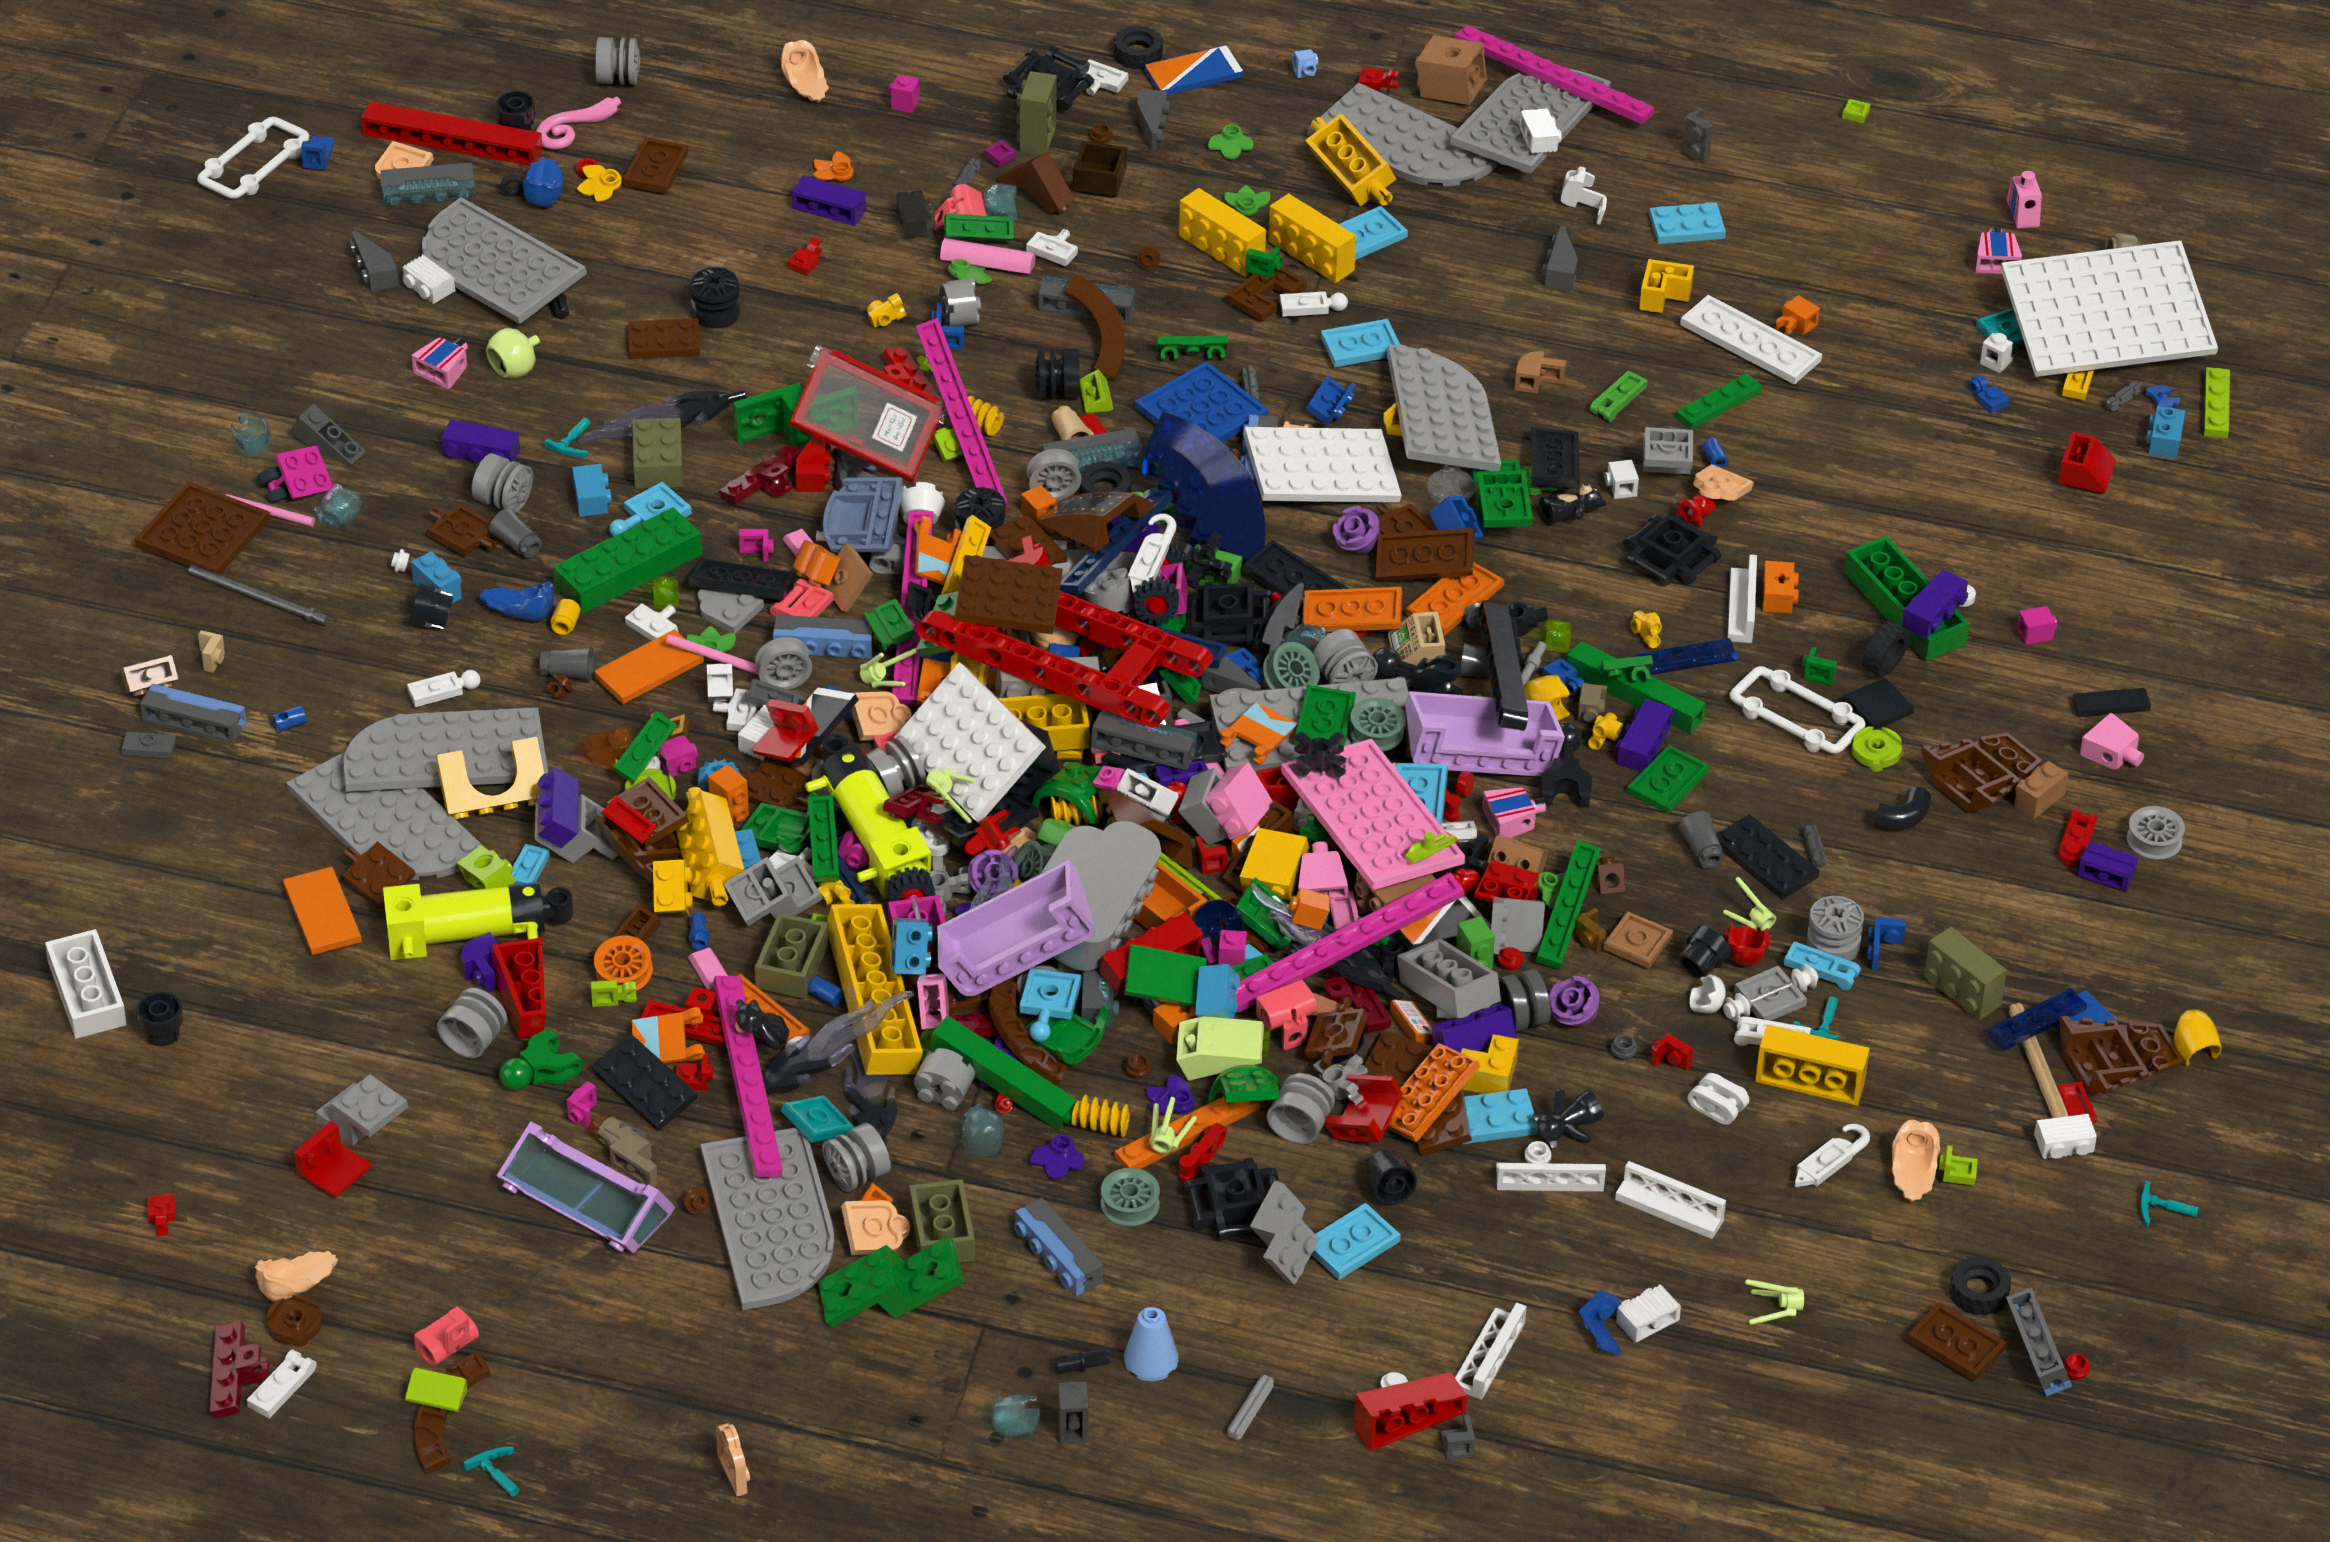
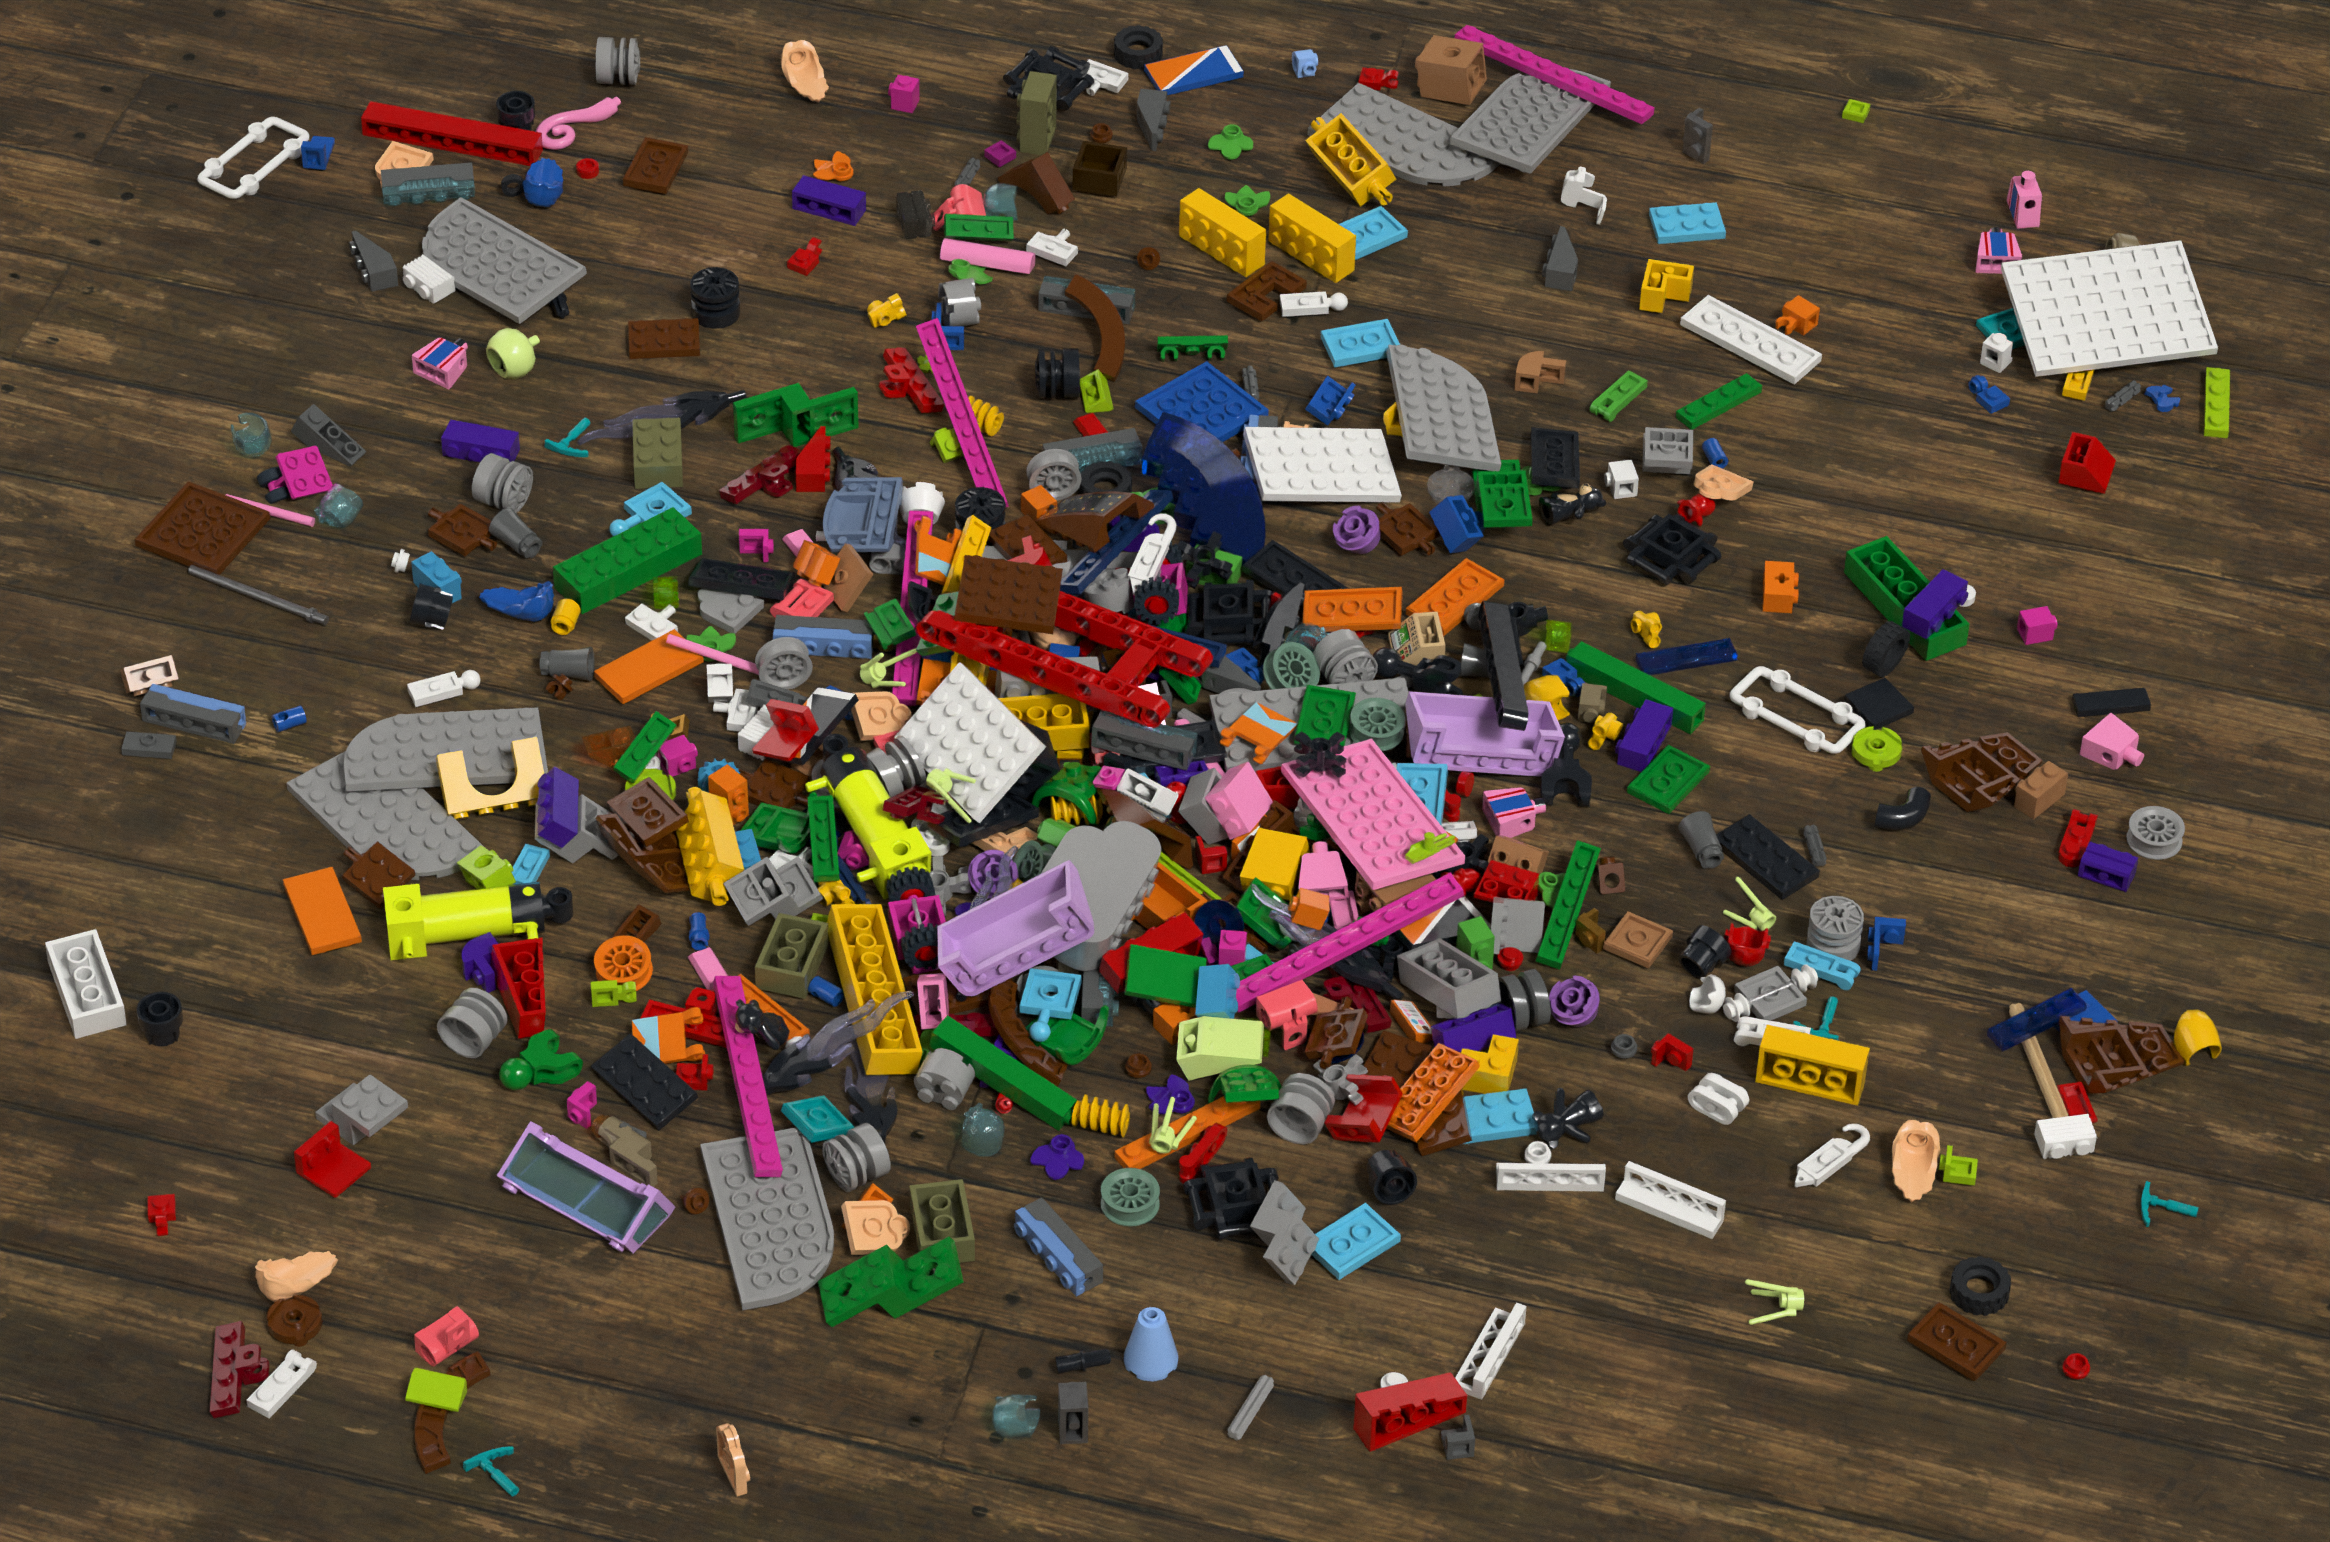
tan bracket [198,630,225,673] -> none
dark azure brick [572,464,612,517] -> none
yellow plate [577,165,622,202] -> none
red tile [601,795,657,844] -> none
yellow bracket [653,860,693,915] -> none
clear door [789,344,948,482] -> none
dark azure brick [890,918,932,975] -> none
red hinge [965,809,1022,856] -> none
tan plant [1052,406,1094,440] -> none
green bracket [1246,247,1283,278] -> none
reddish brown plate [1376,528,1475,582] -> none
white brick [1519,109,1562,154] -> none
blue bracket [1578,1289,1622,1356] -> none
green plate [1599,655,1653,683] -> none
white brick [1616,1284,1681,1343] -> none
white fence [1728,555,1757,643] -> none
green bracket [1801,647,1837,686] -> none
olive brick [1924,927,2007,1020] -> none
dark grey piece [2006,1287,2072,1396] -> none
dark azure brick [2146,406,2186,459] -> none

